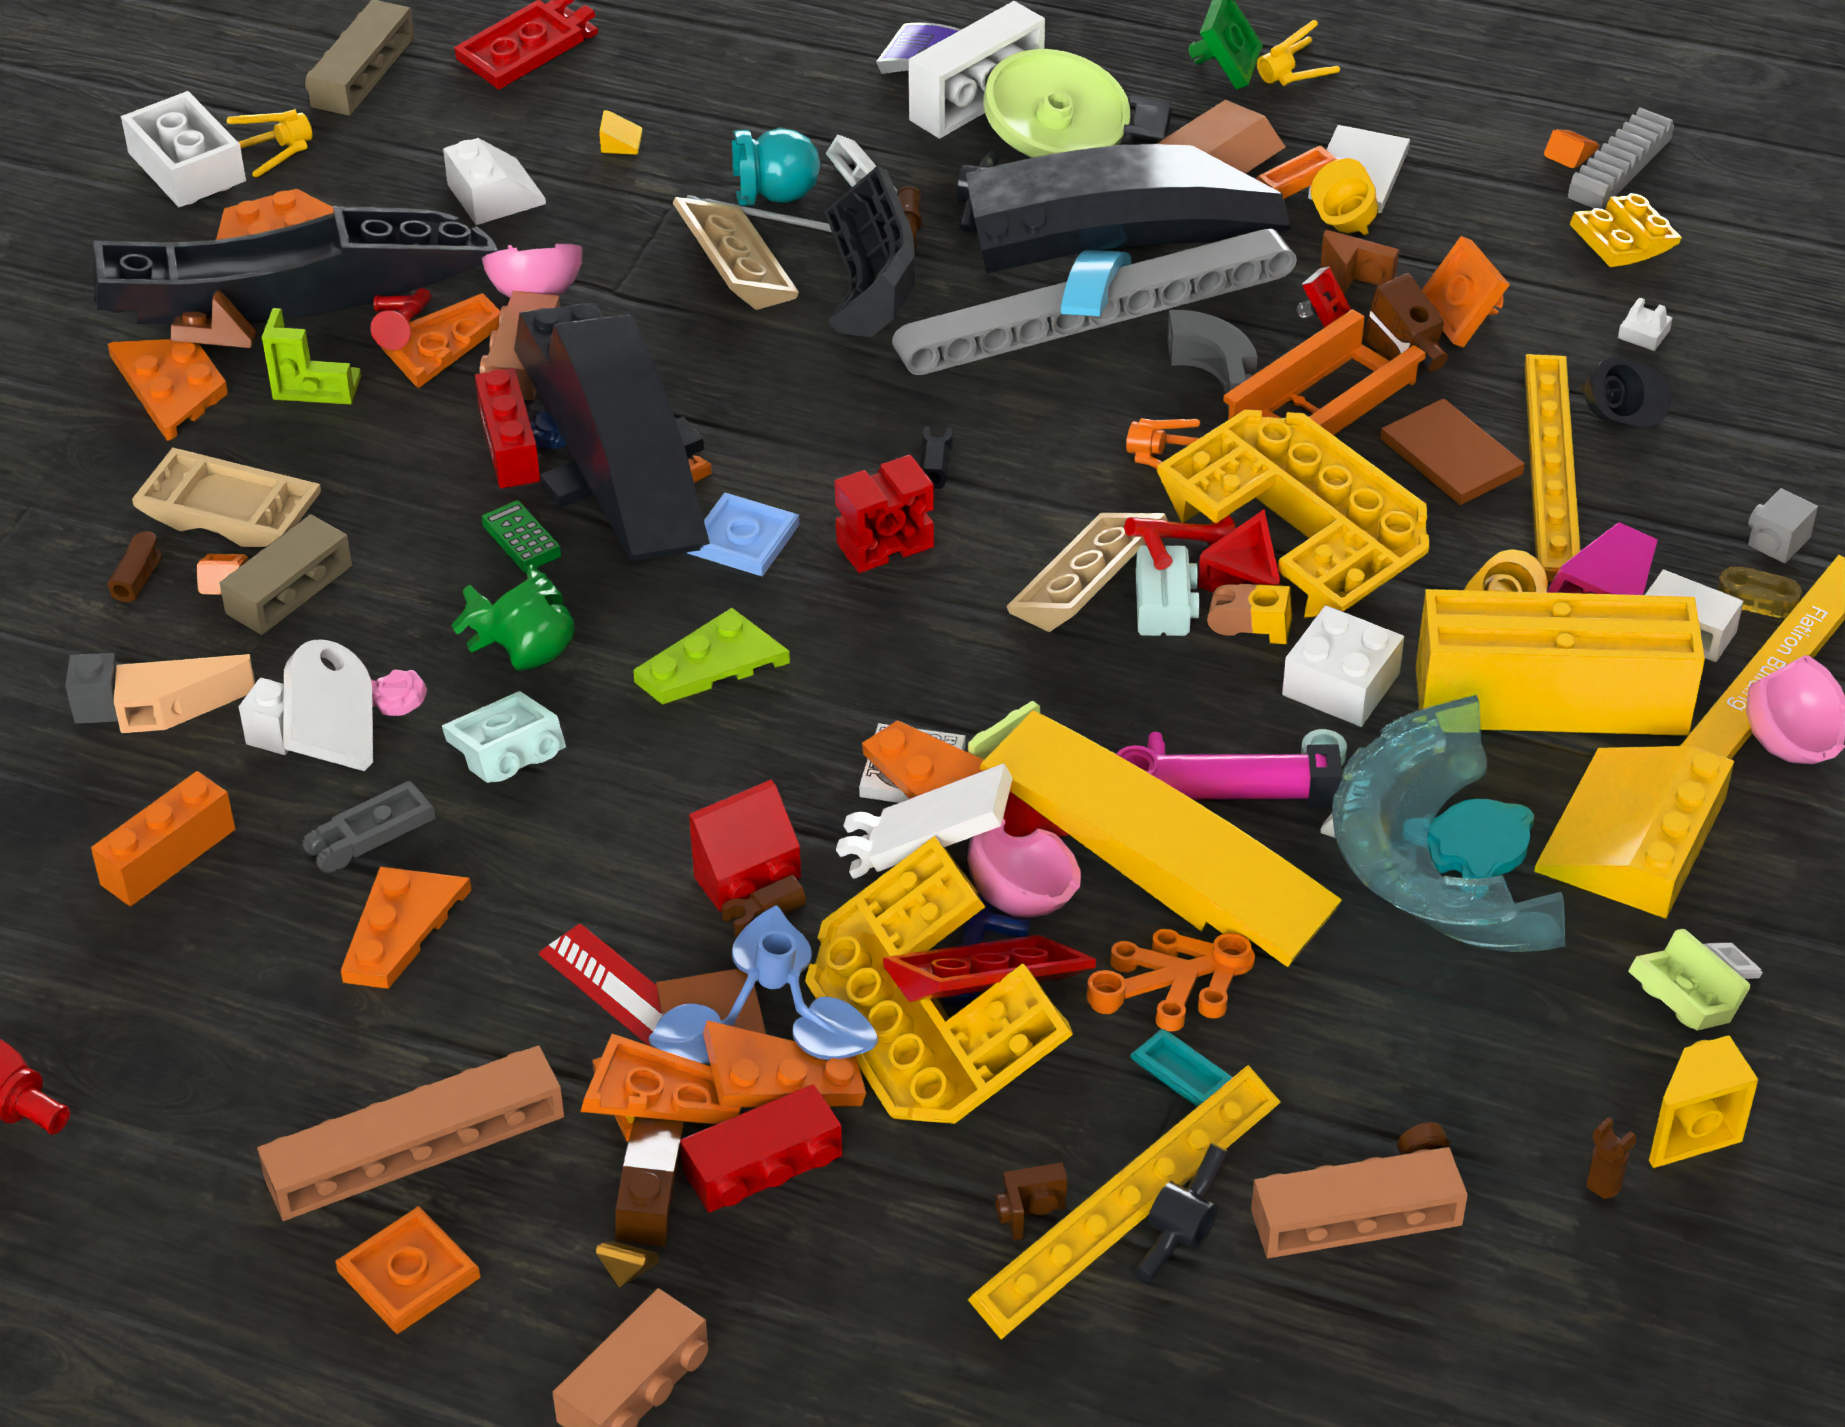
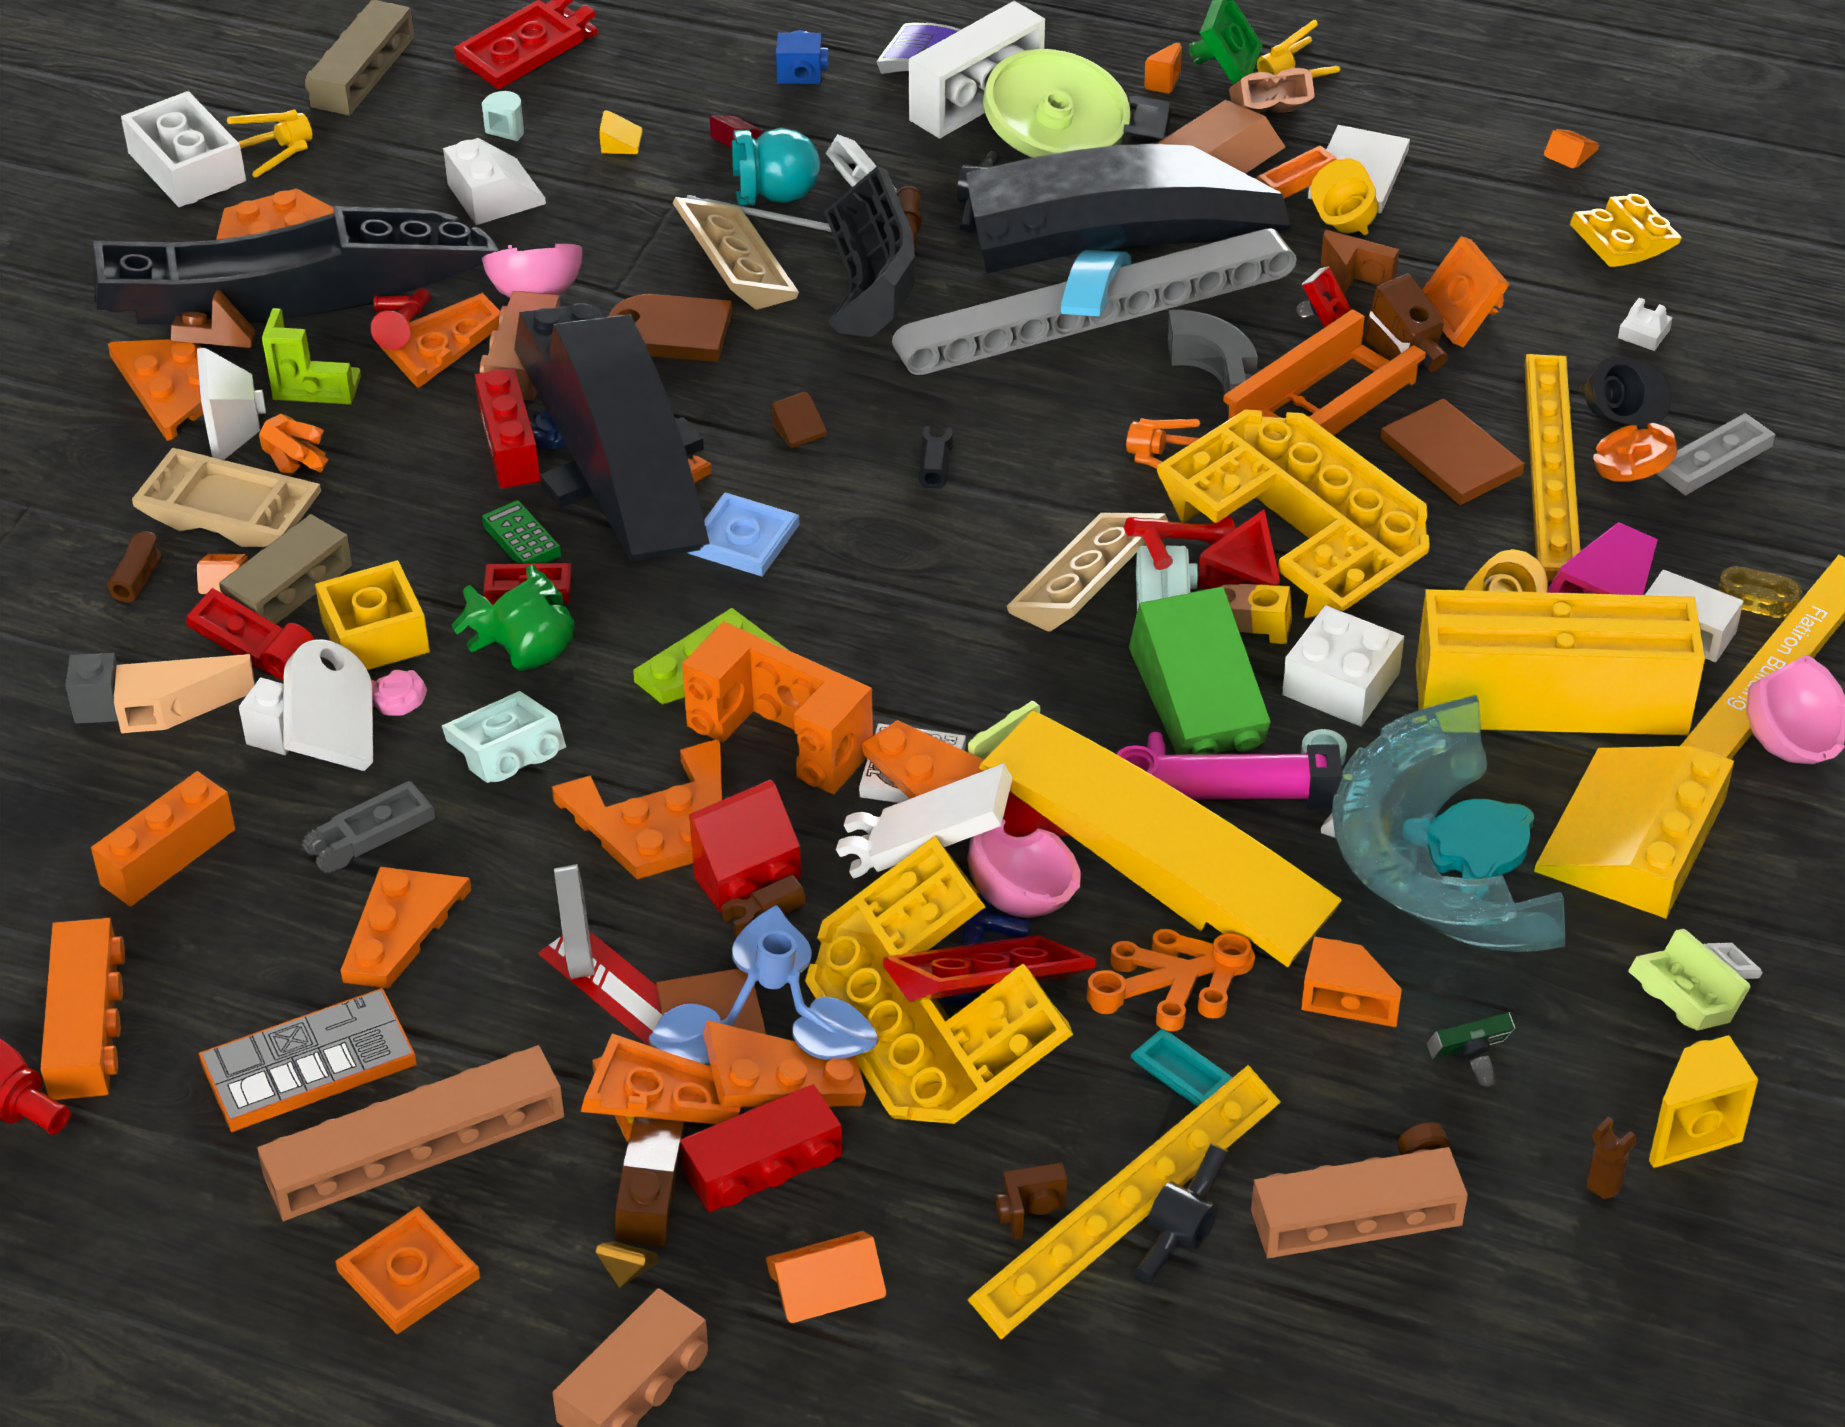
red brick [834,454,934,573] -> none
light grey gear [1568,108,1674,209] -> none
light grey brick [1748,488,1818,563] -> none
none -> orange brick [40,918,125,1100]
none -> red plate [186,587,315,681]
none -> white slope [197,348,266,460]
none -> tile [199,988,417,1132]
none -> orange rock [259,414,329,477]
none -> yellow brick [315,560,430,670]
none -> light aqua brick [482,91,524,141]
none -> red tile [483,563,572,604]
none -> orange wing [552,739,722,880]
none -> light grey beam [554,864,595,979]
none -> dark orange tile [609,294,732,362]
none -> orange plate [682,621,873,795]
none -> dark red slope [709,115,762,148]
none -> orange panel [766,1231,886,1323]
none -> reddish brown slope [772,392,827,449]
none -> blue brick [776,30,829,84]
none -> bright green slope [1129,587,1271,755]
none -> orange slope [1144,43,1182,94]
none -> nougat brick [1229,68,1315,114]
none -> orange slope [1301,937,1402,1027]
none -> piece [1426,1012,1515,1087]
none -> orange tile [1593,423,1677,482]
none -> light grey plate [1656,413,1775,496]

